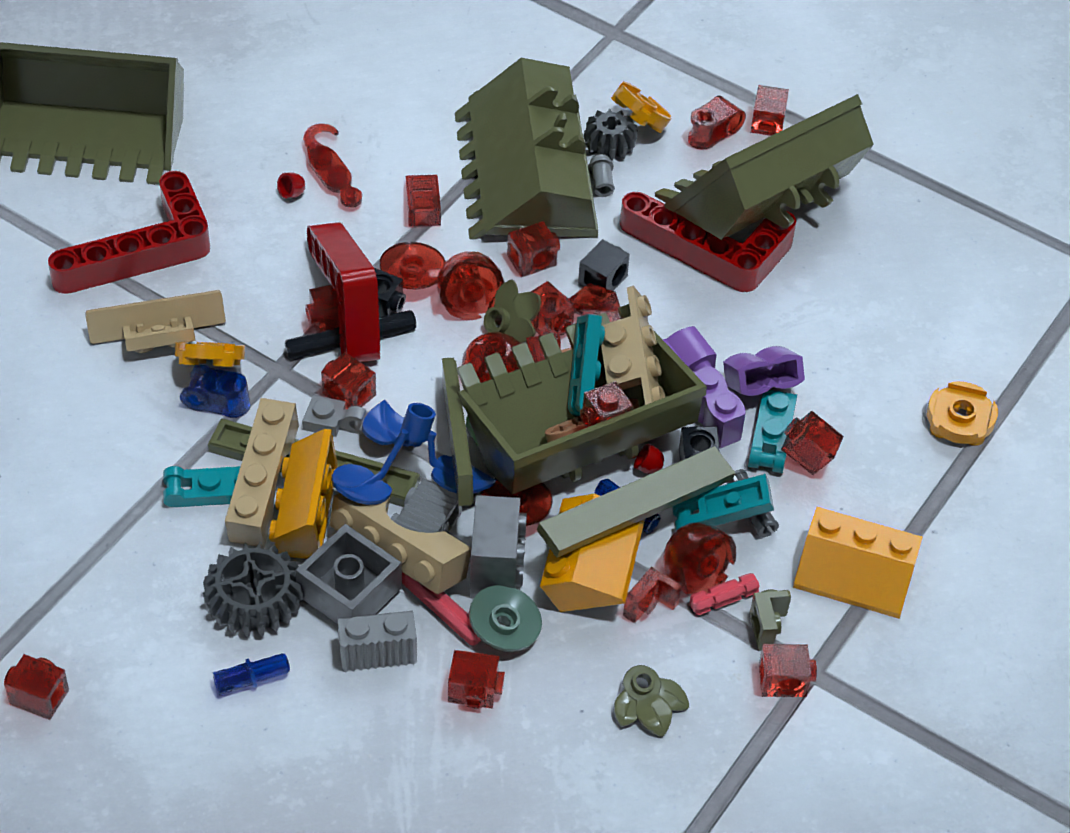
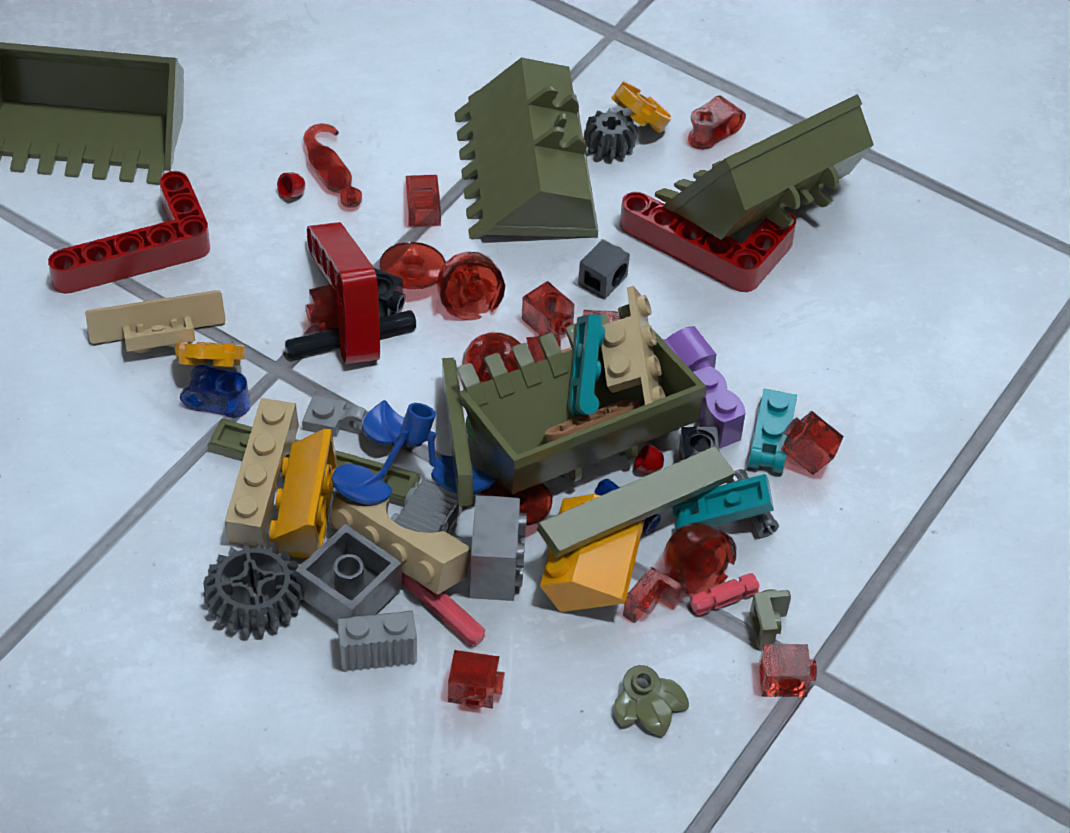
clear red brick [4,654,69,720] -> none
teal plate [163,466,241,507] -> none
clear blue axle [212,653,290,696] -> none
clear red brick [321,352,376,409] -> none
sand green dish [469,585,542,652] -> none
olive plate [484,279,541,344] -> none
clear red brick [507,221,560,278] -> none
clear red bracket [566,284,621,322] -> none
clear red brick [580,381,633,428] -> none
light grey pin [588,154,615,197] -> none
medium lavender brick [723,346,805,396] -> none
clear red brick [750,85,789,136] -> none
light orange slope [793,506,923,619] -> none
light orange plate [927,381,998,446] -> none

